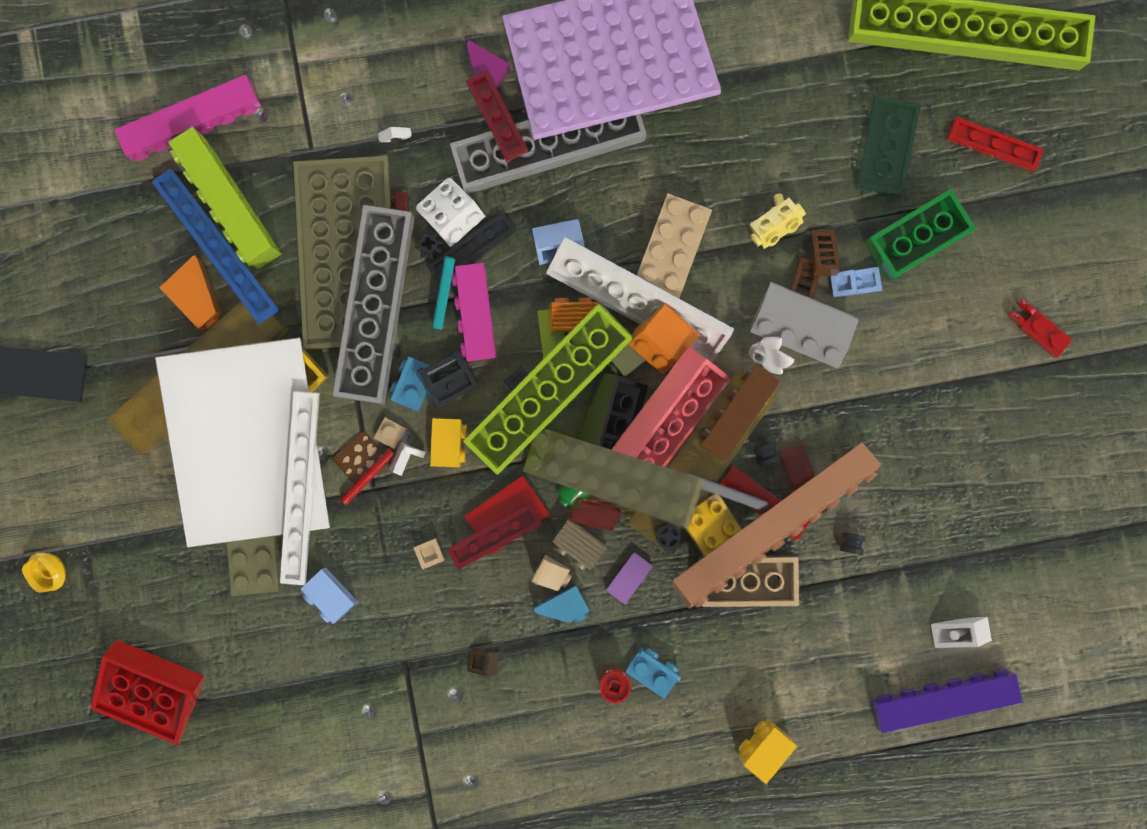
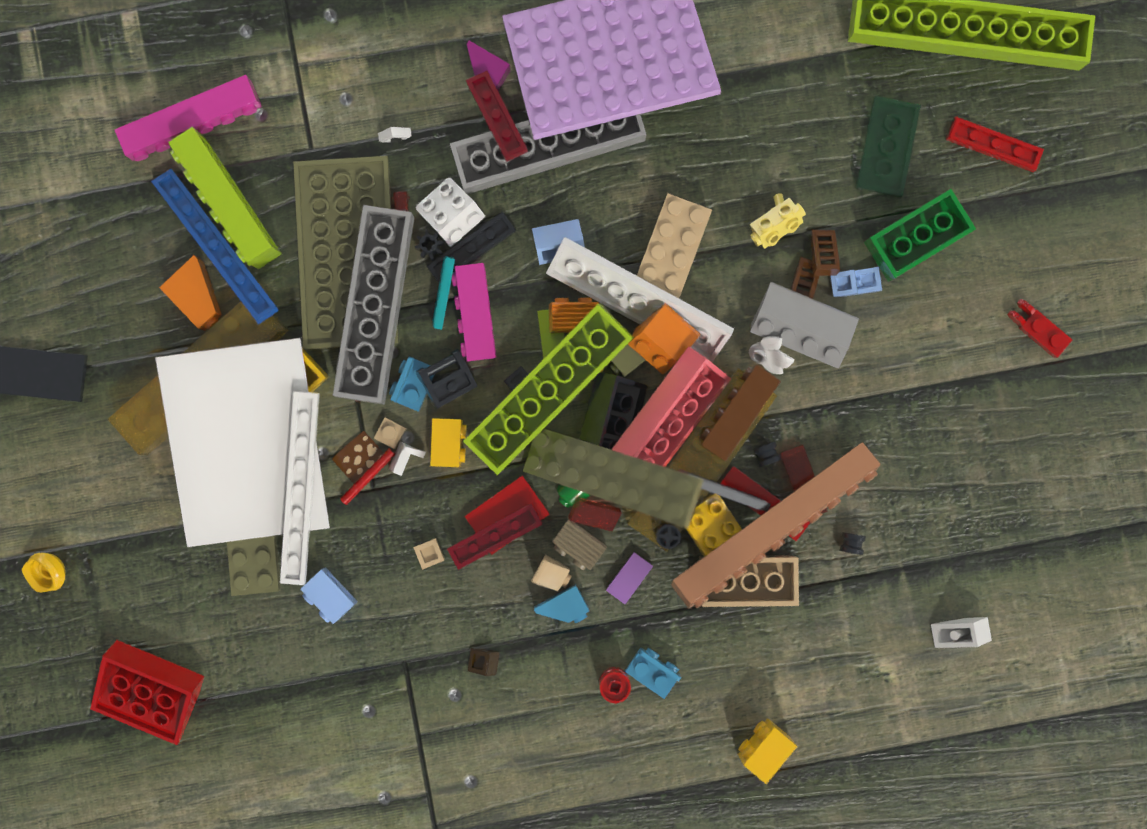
dark purple brick [871,668,1023,733] -> none

